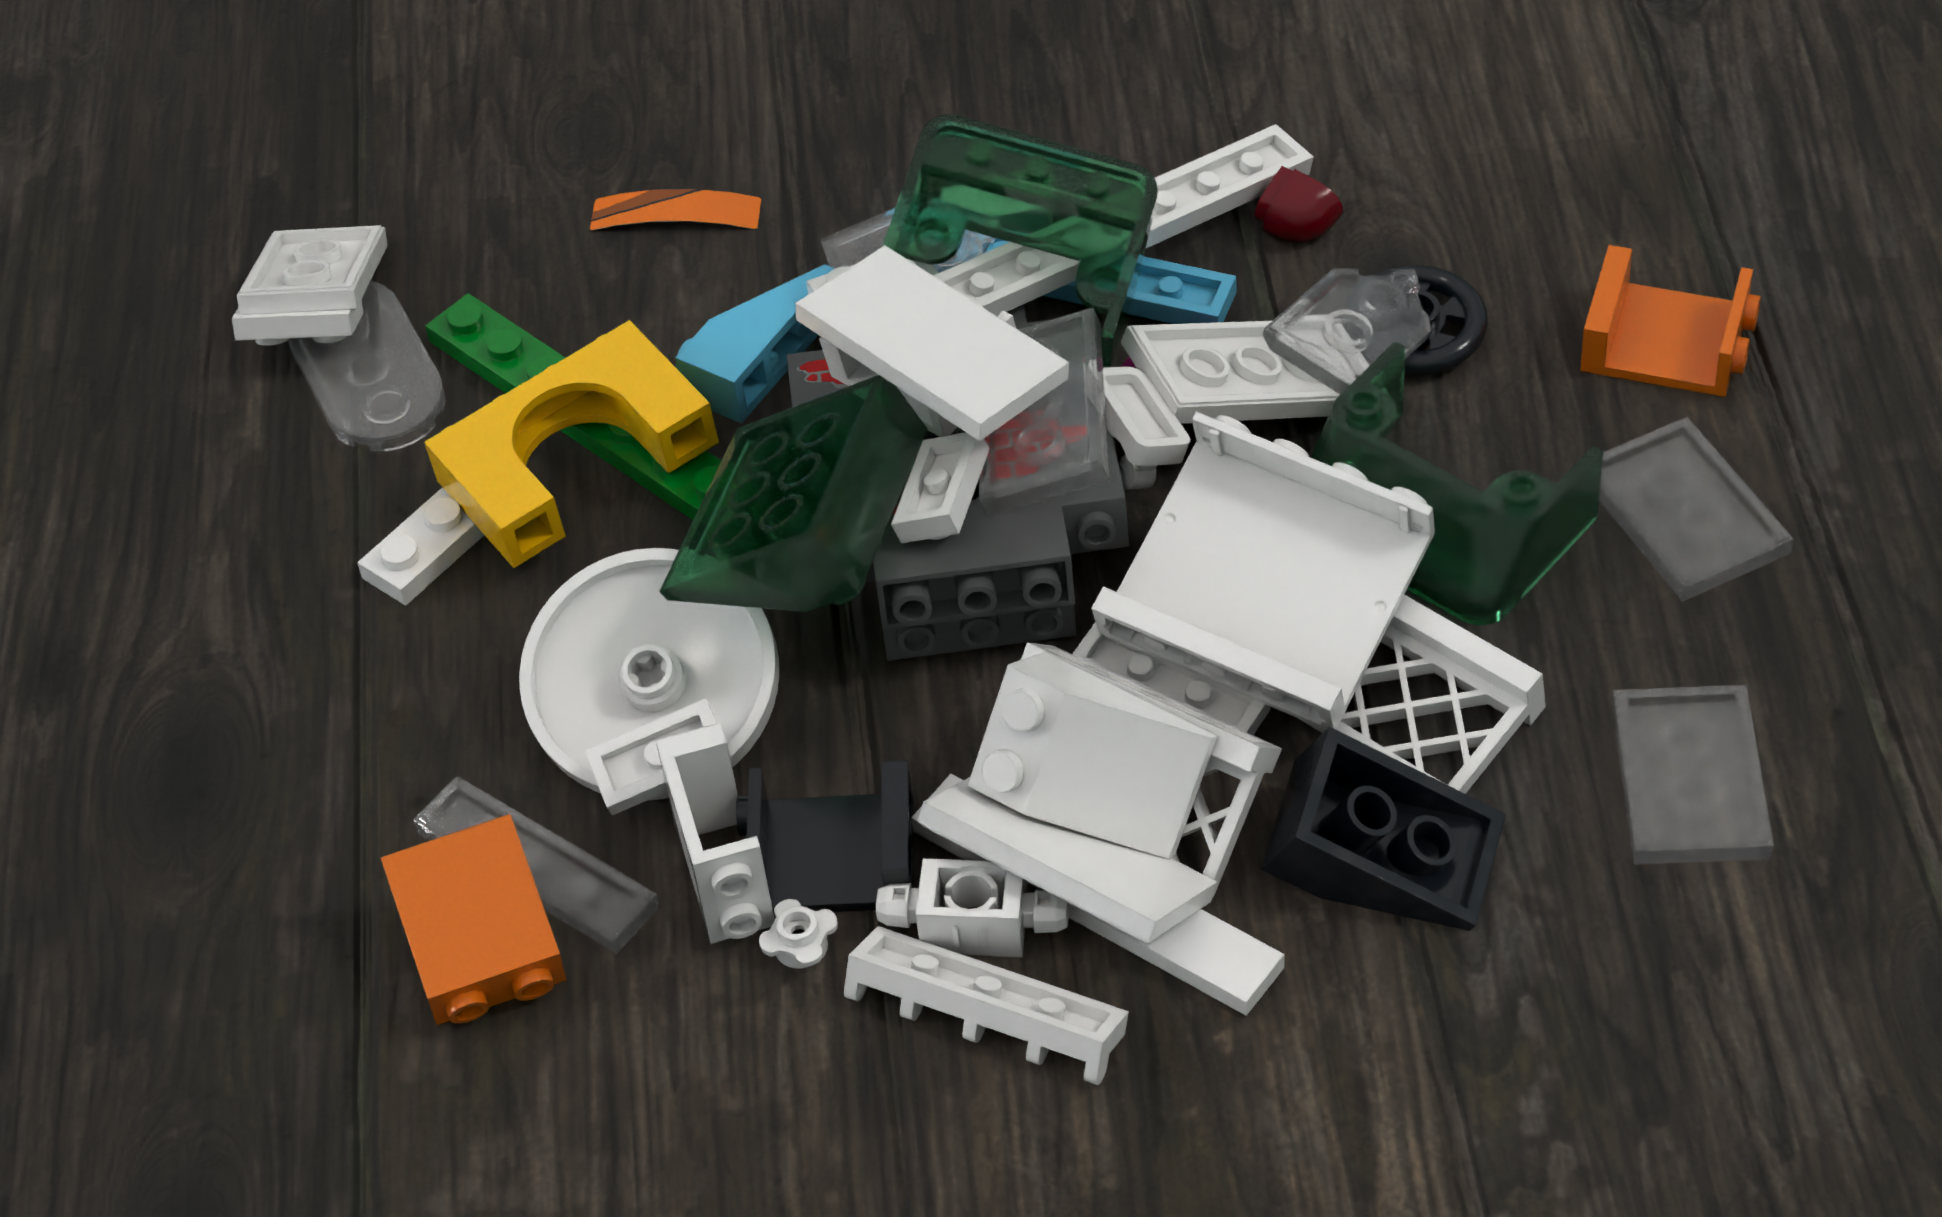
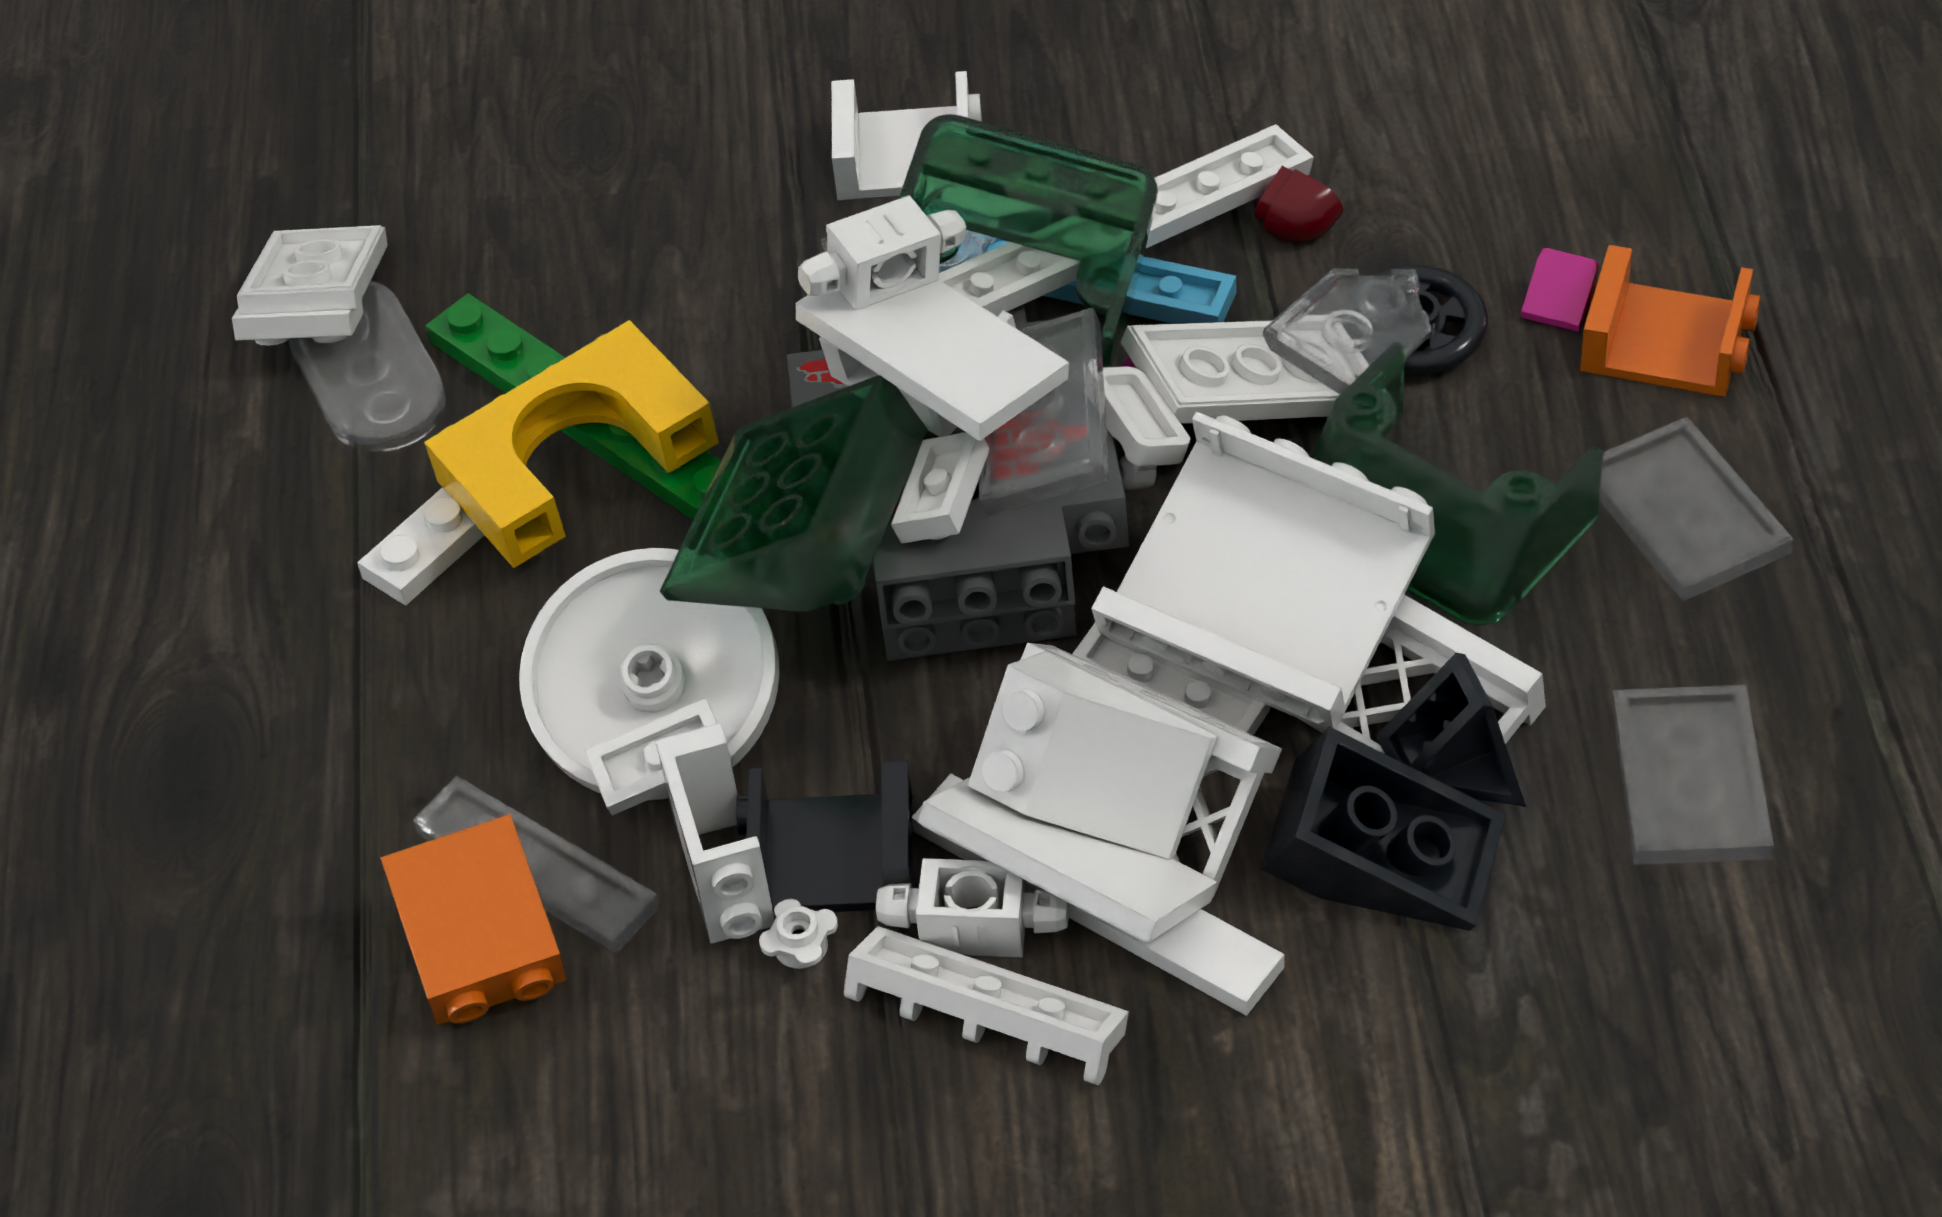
orange sticker [590,189,761,230] -> none
medium azure slope [675,264,834,424] -> none
none -> white piece [798,195,966,311]
none -> white panel [831,71,984,200]
none -> black slope [1376,653,1526,807]
none -> dark pink slope [1521,248,1599,332]

